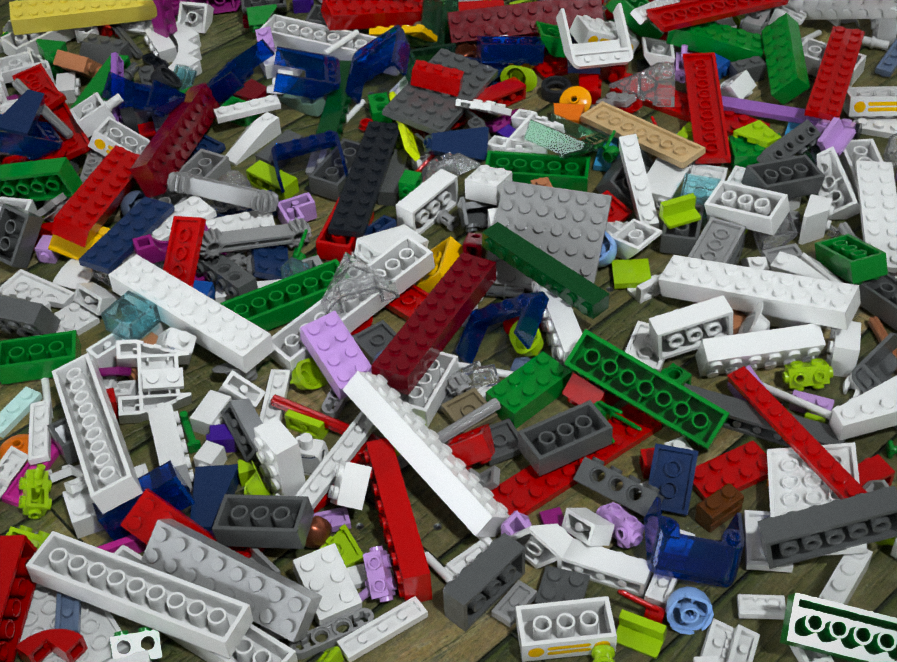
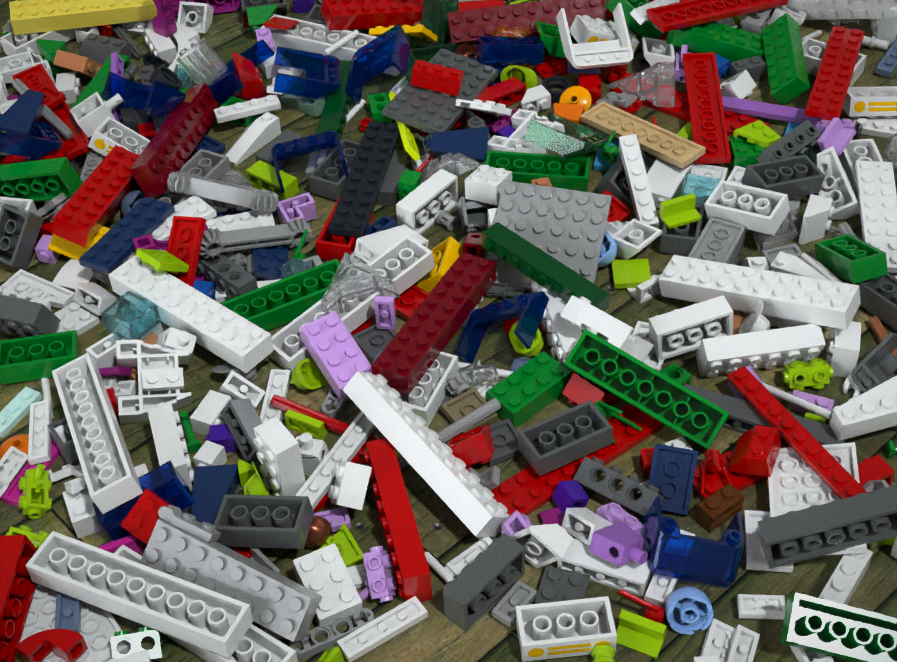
none -> lime plate [135,248,189,274]
none -> light grey hinge [158,505,221,542]
none -> clear brick [176,38,228,85]
none -> red slope [232,52,263,97]
none -> red piece [264,17,299,30]
none -> lavender plate [374,296,397,330]
none -> clear orange wing [493,25,532,38]
none -> white slope [521,85,551,112]
none -> dark purple brick [552,480,590,515]
none -> white wedge [560,295,654,362]
none -> medium lavender torso [589,521,648,566]
none -> red plant [700,449,736,495]
none -> red slope [728,425,782,477]

